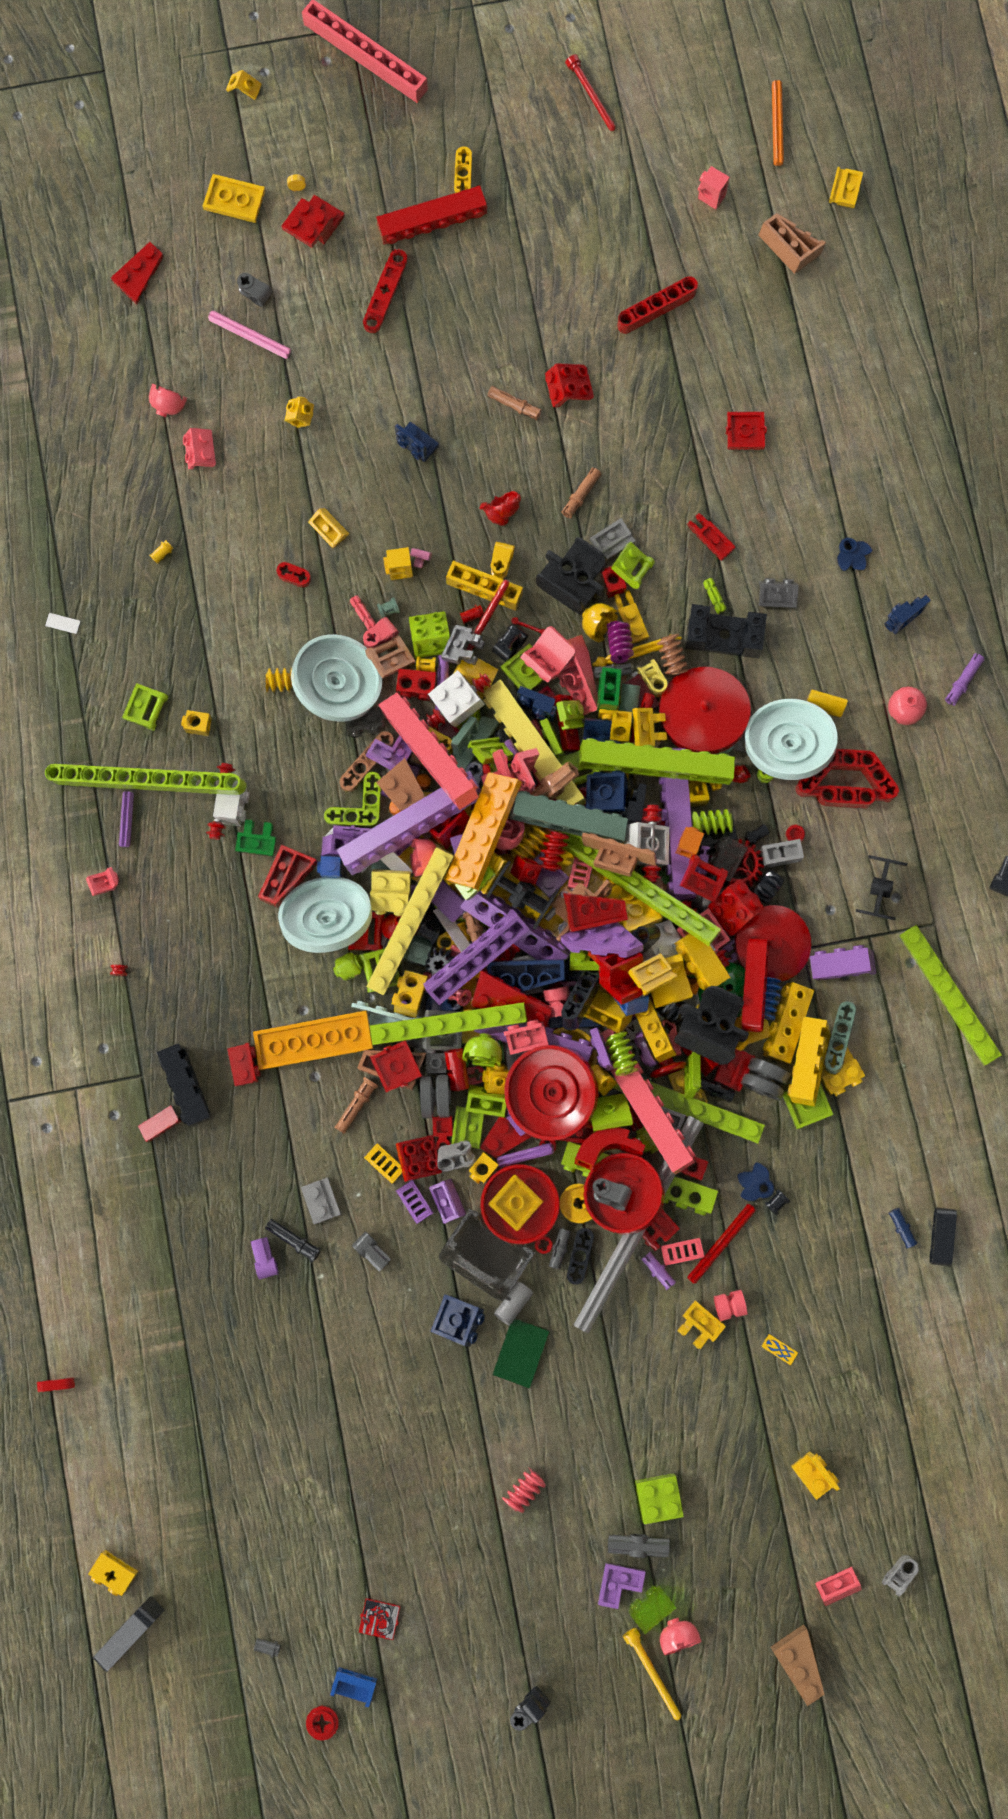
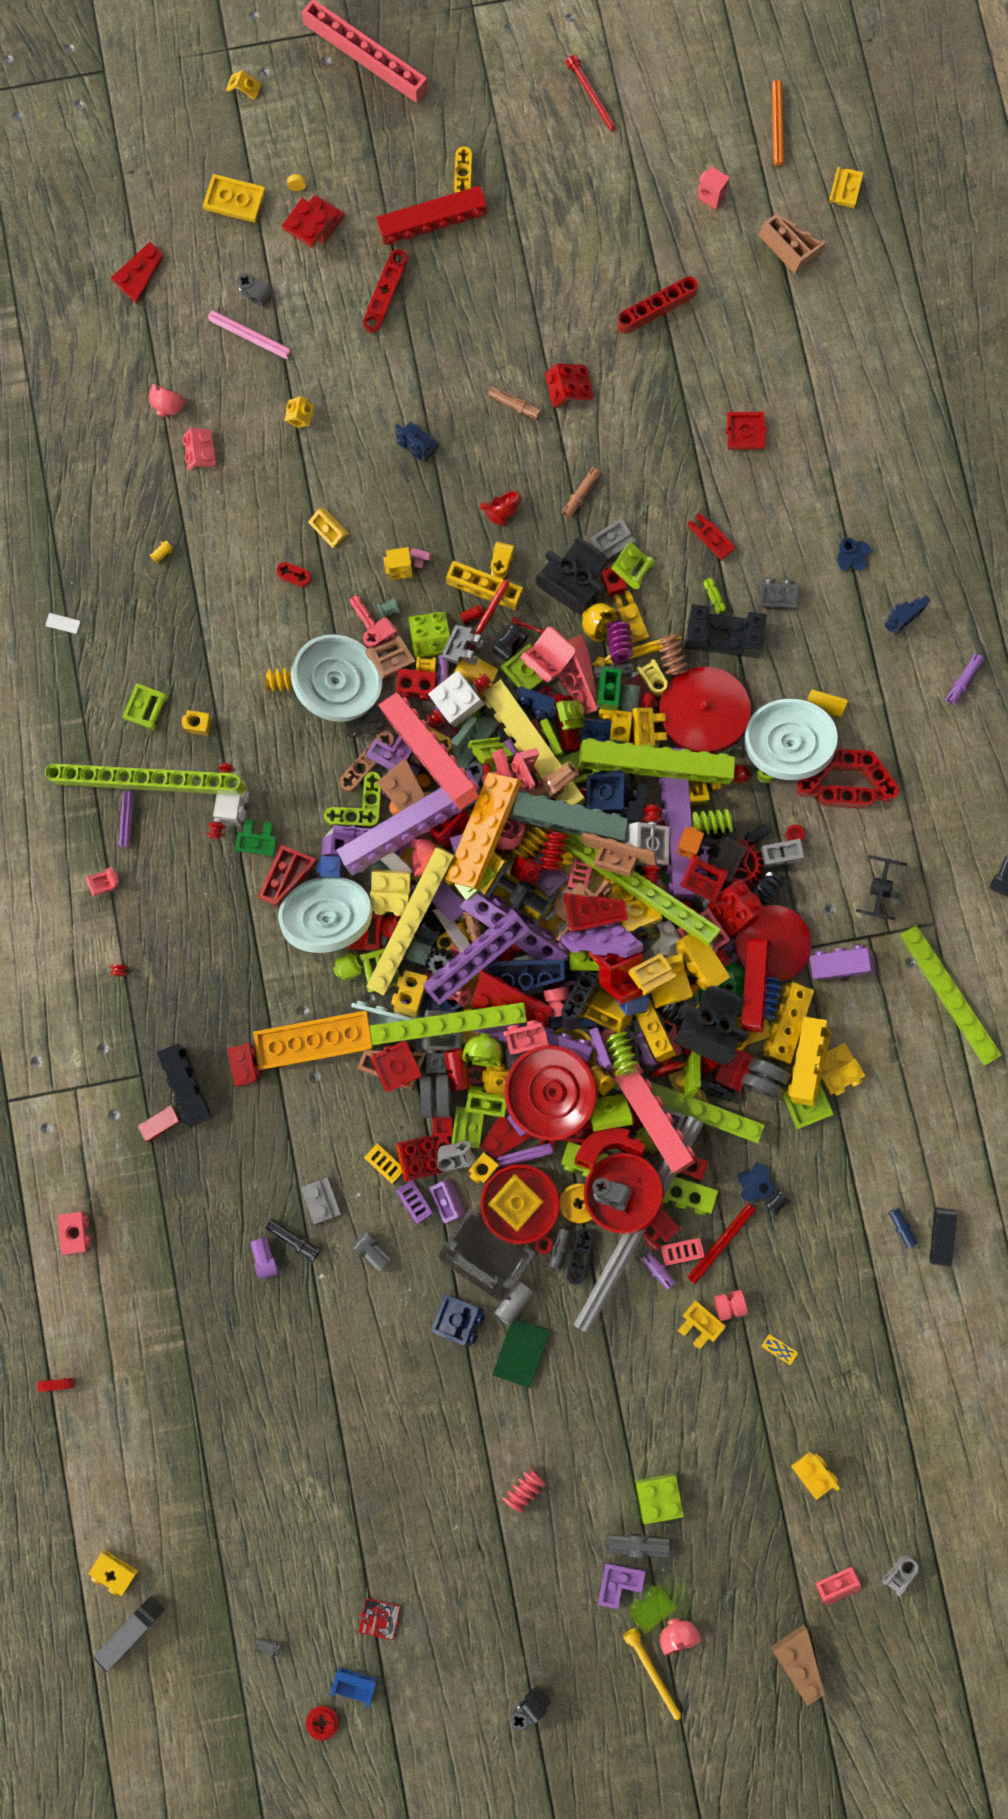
nougat pin [335,1077,379,1134] -> none
sand green beam [825,1001,856,1074] -> none
coral cylinder [888,686,927,725] -> none
none -> coral brick [58,1212,91,1255]

